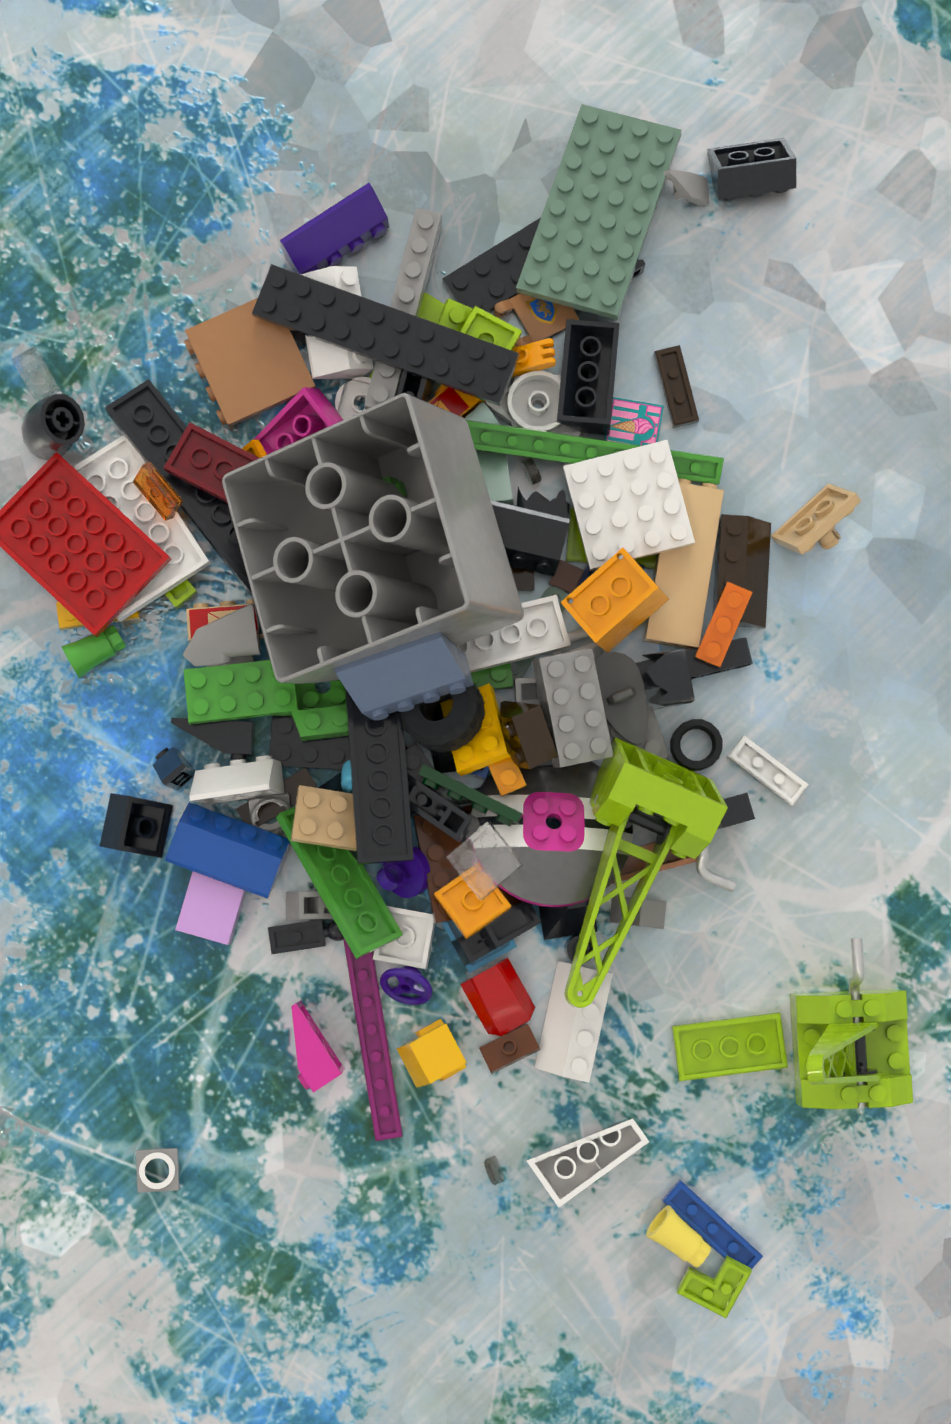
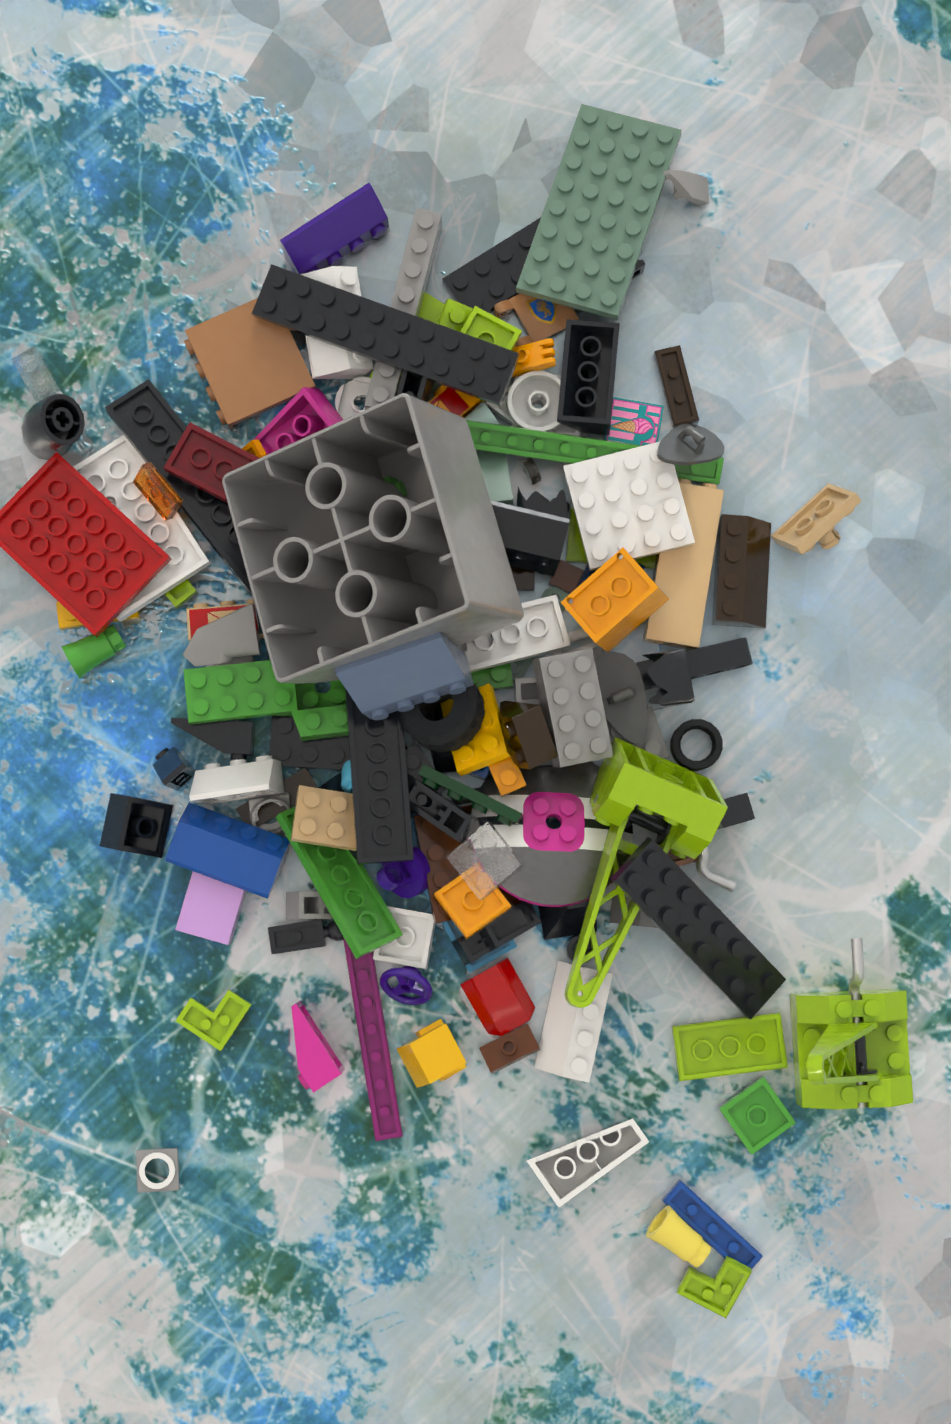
clear smoke tile [484,1155,505,1185] -> none
orange plate [695,581,753,667] -> none
black slope [707,138,796,201] -> none
white tile [727,735,809,806] -> none
none -> lime plate [176,989,252,1051]
none -> black plate [610,837,786,1020]
none -> dark grey shield [657,424,724,465]
none -> bright green plate [719,1076,796,1155]

